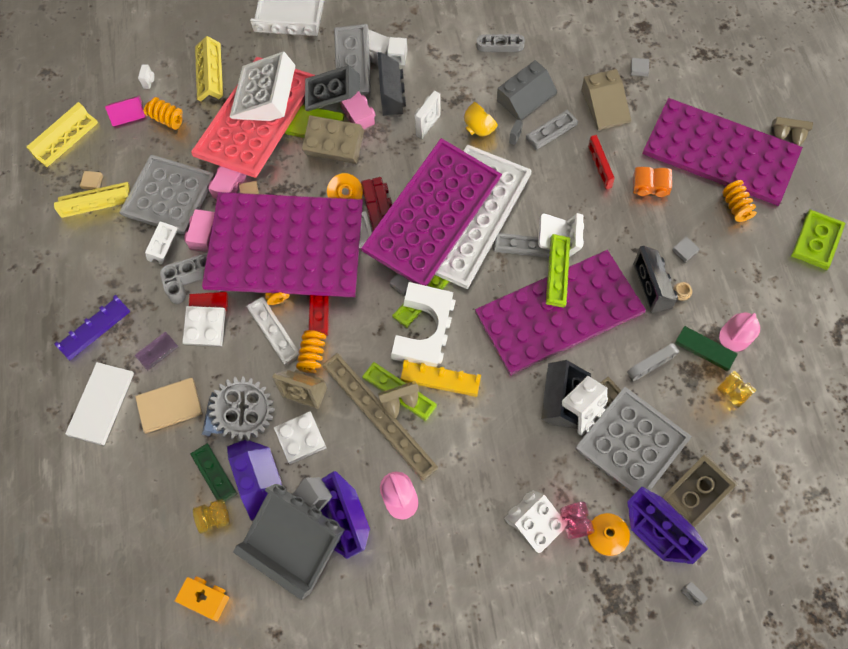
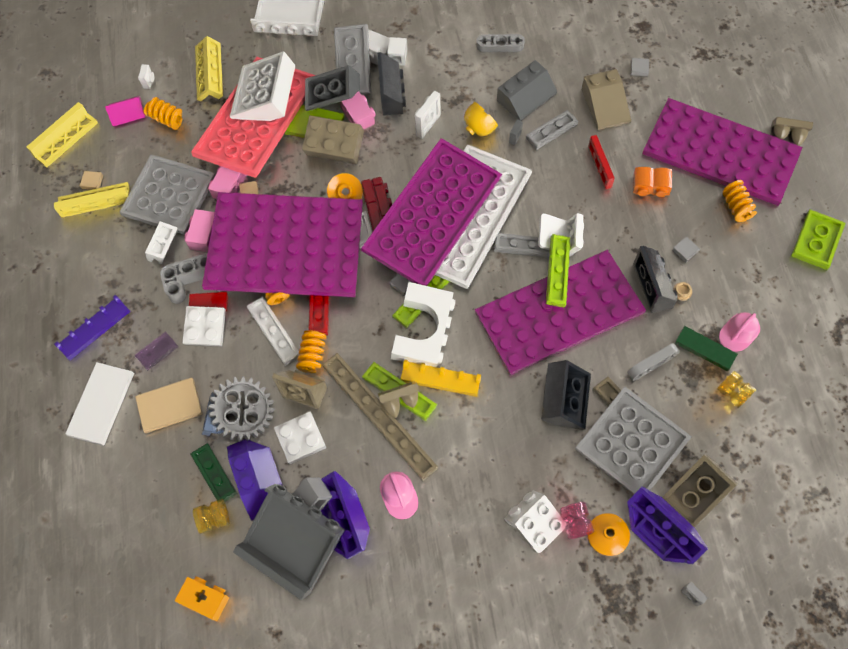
white bracket [562,376,608,436] -> none

